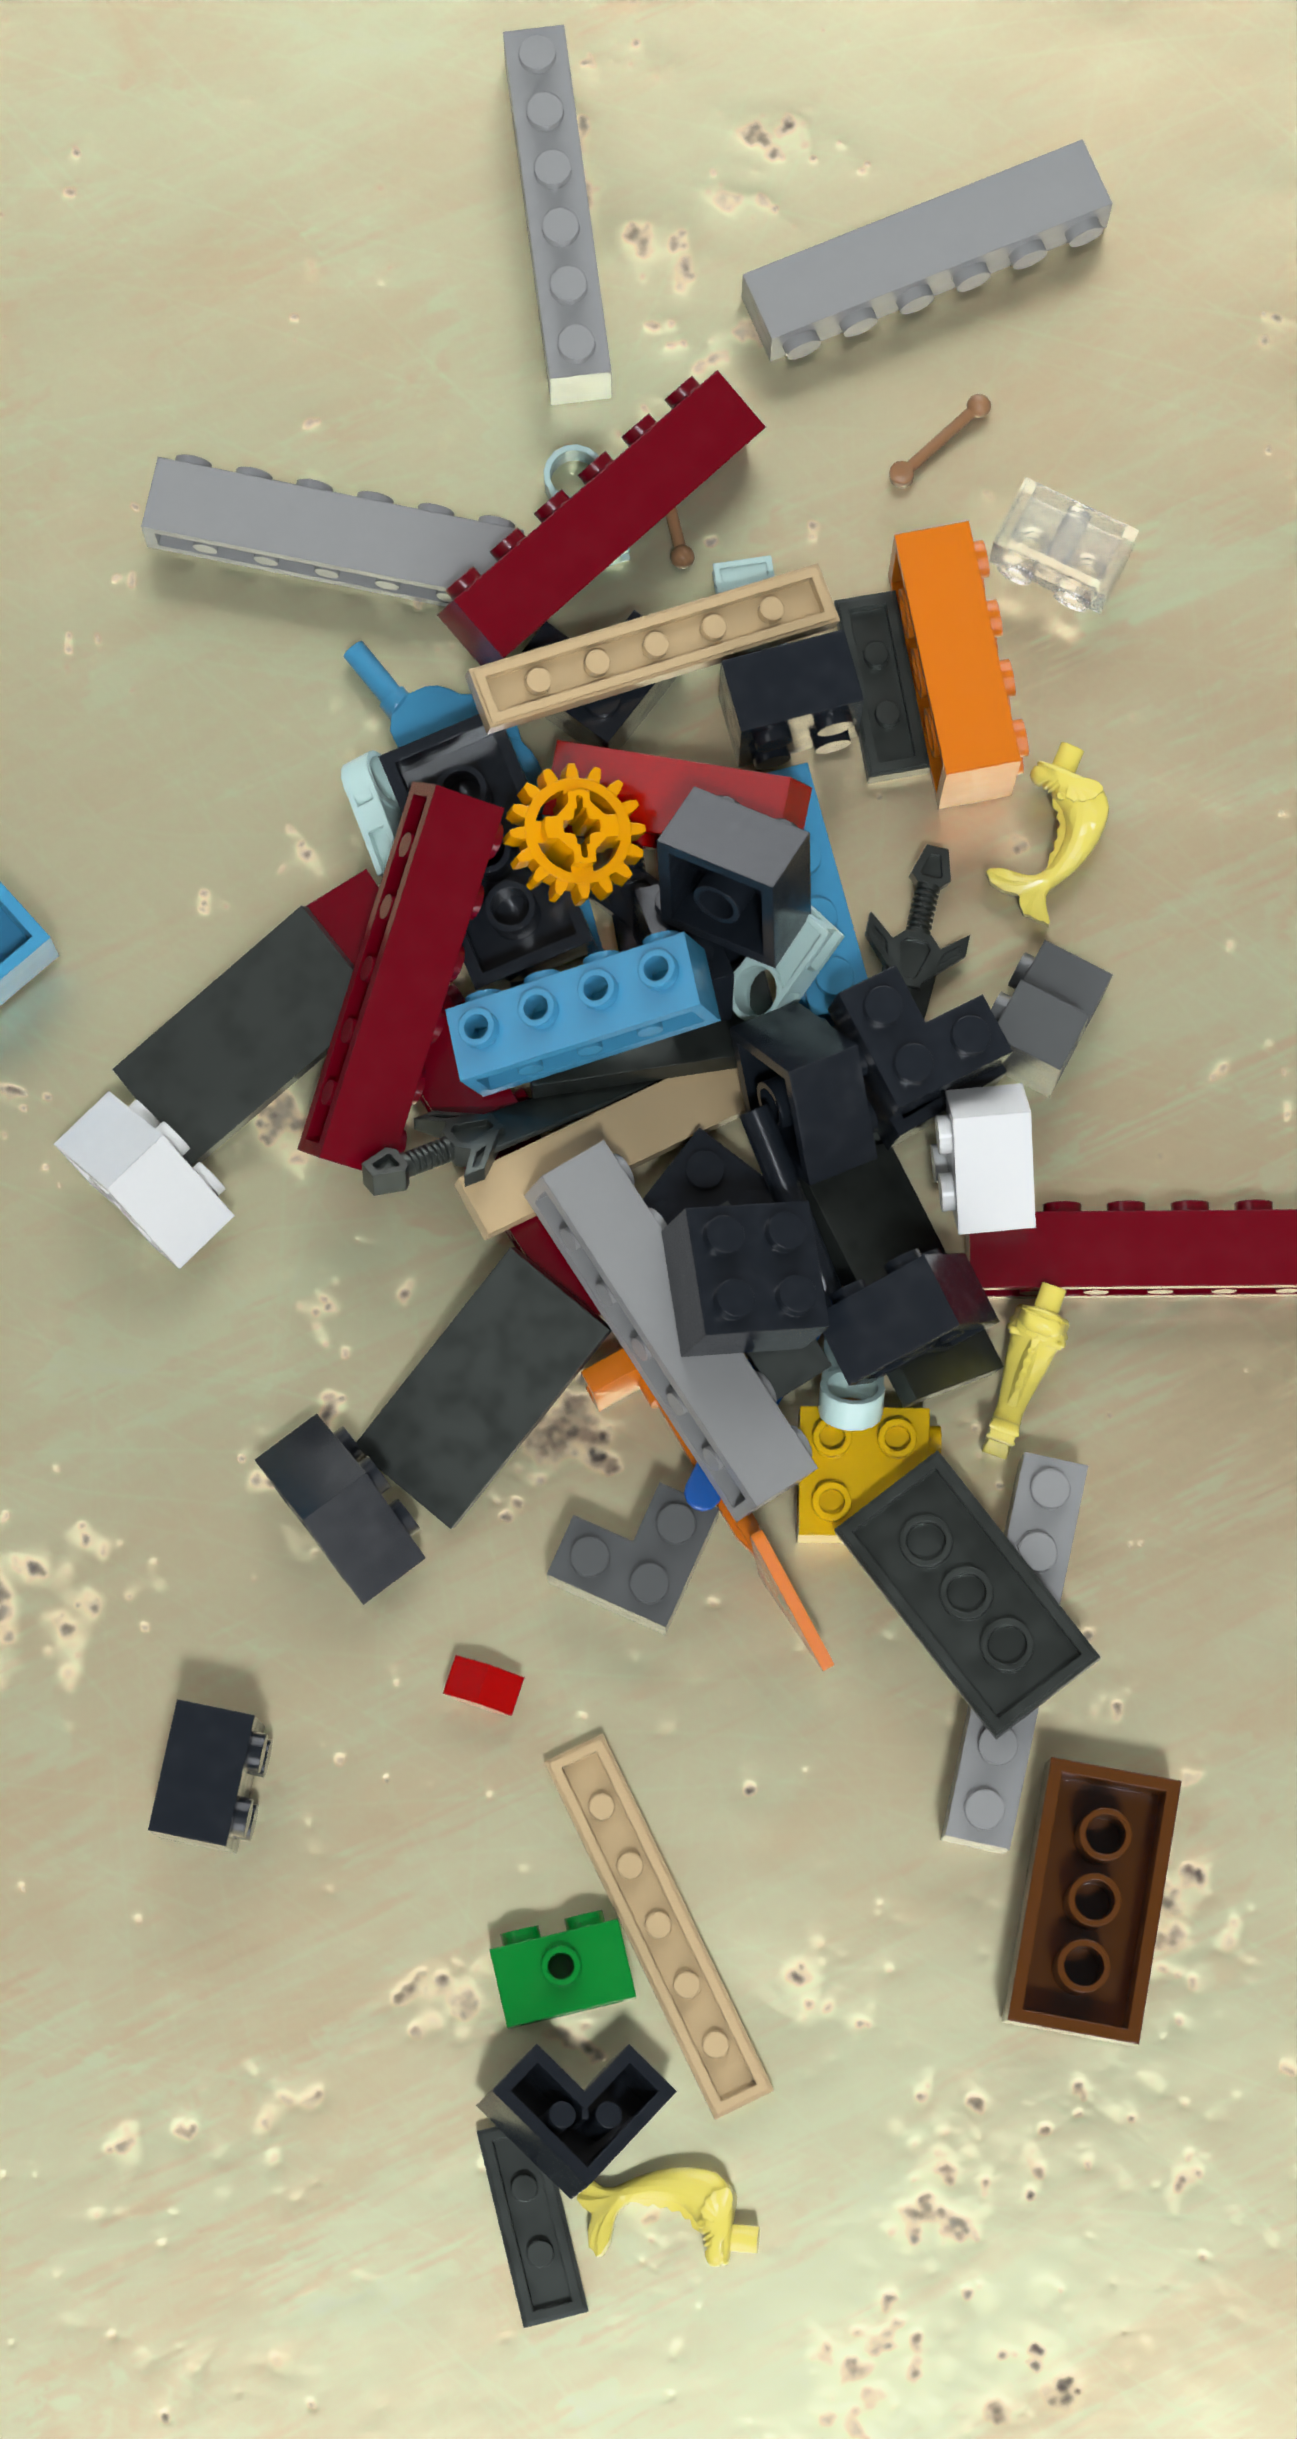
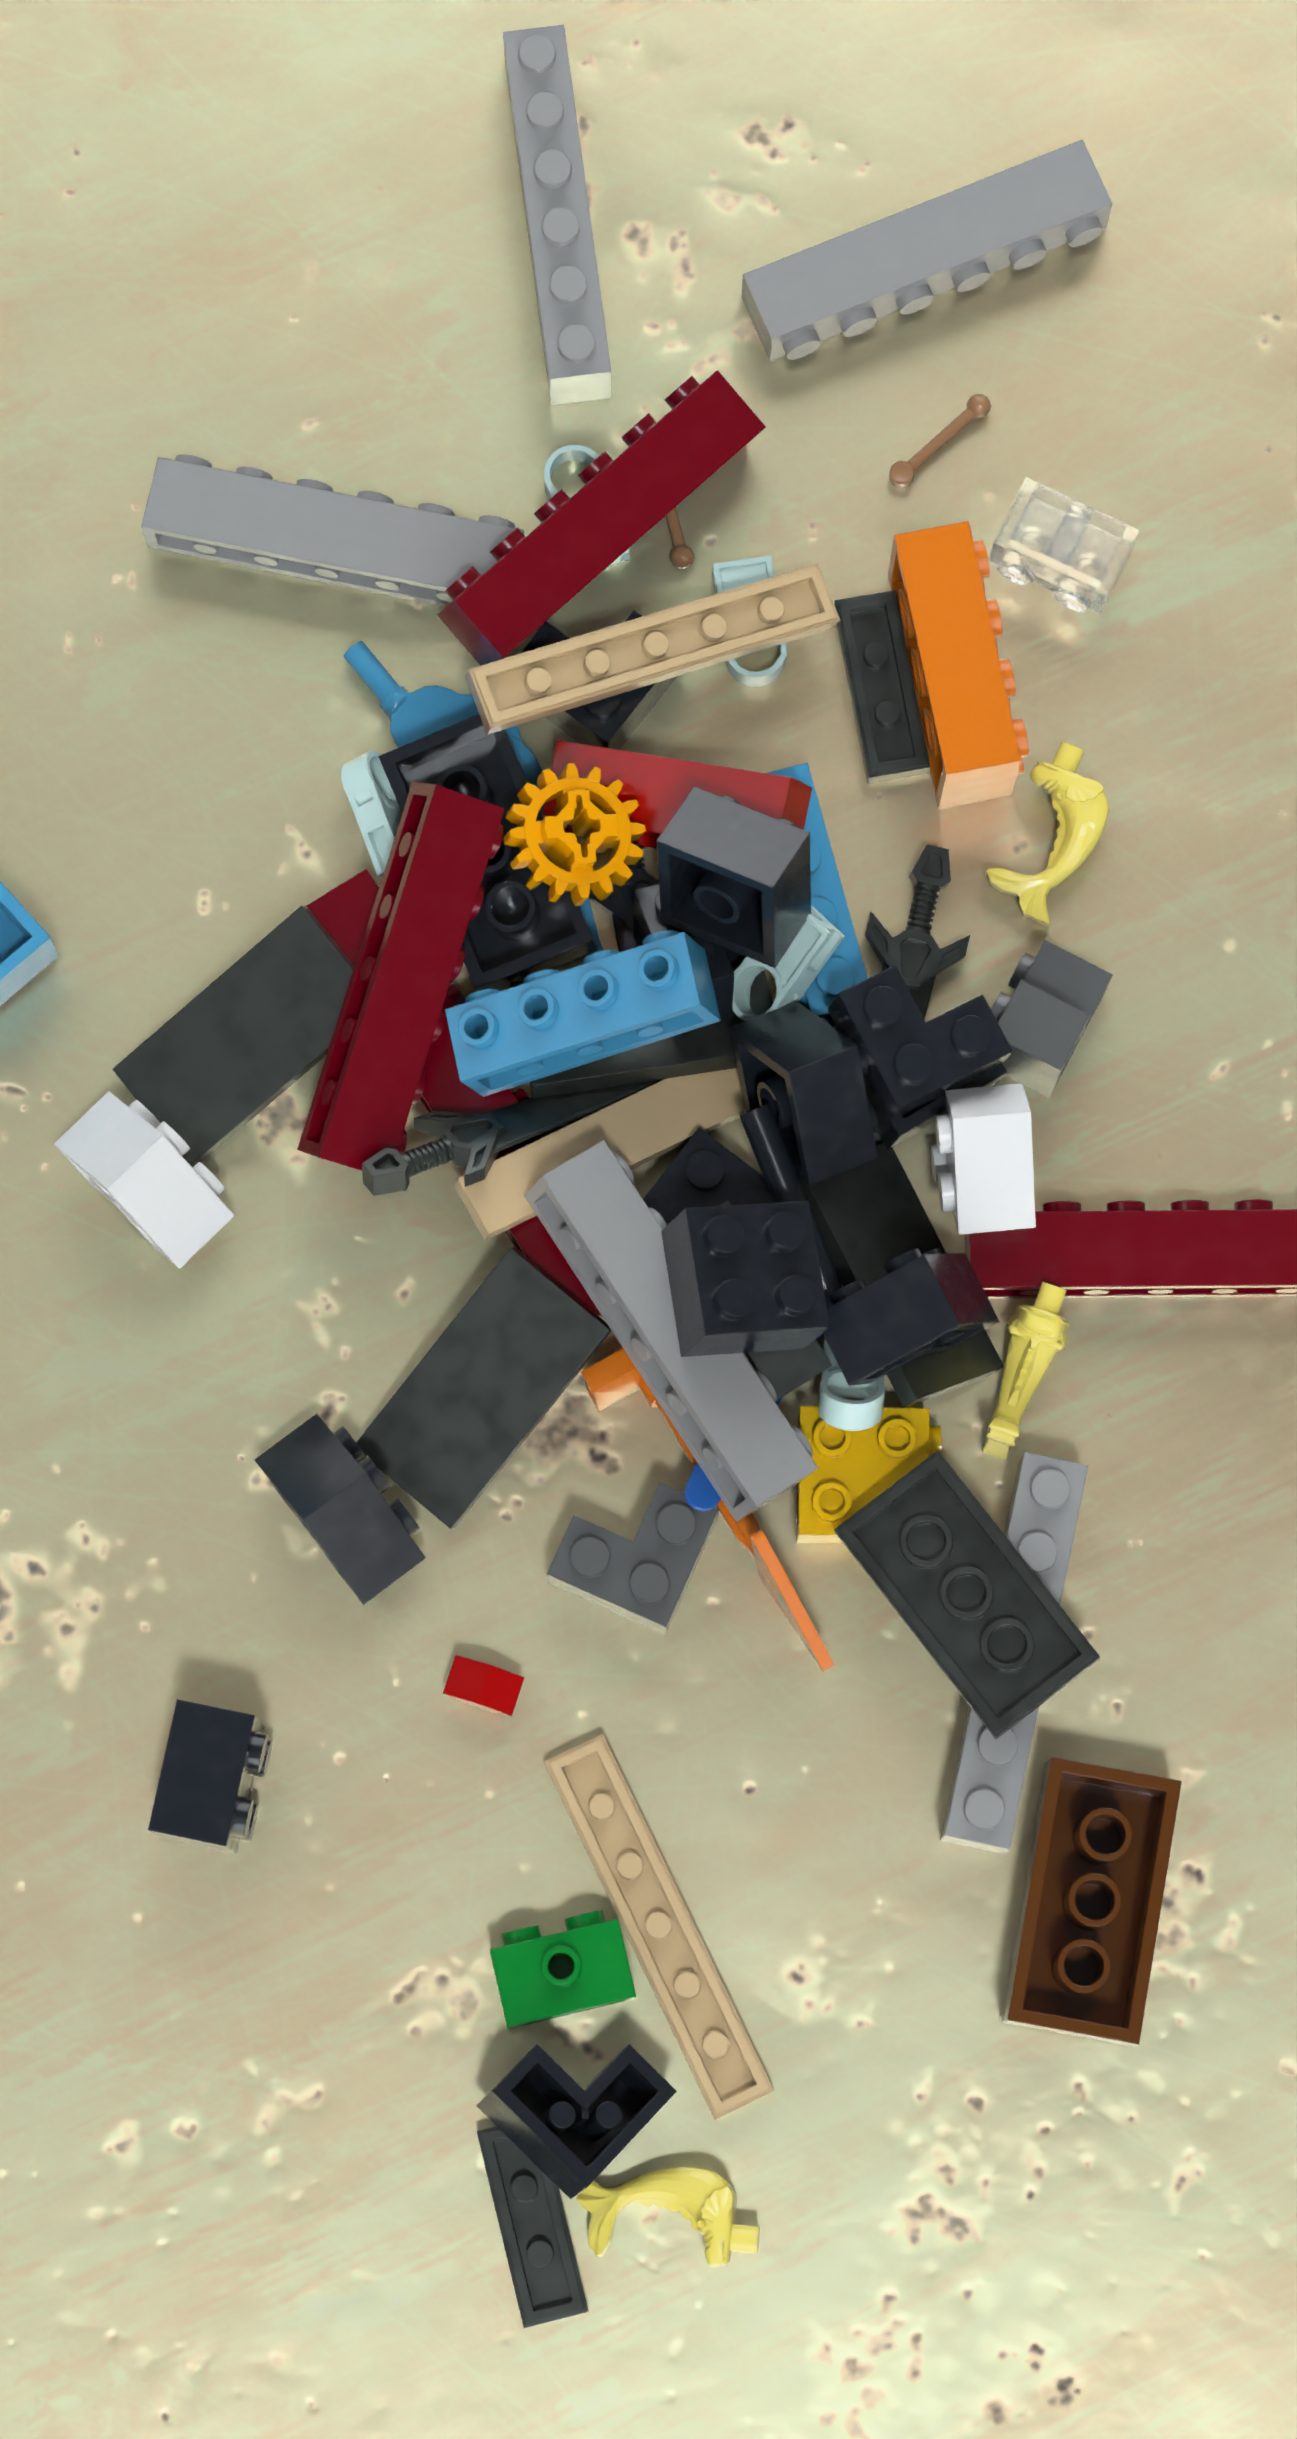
black brick [719,629,864,770] -> none

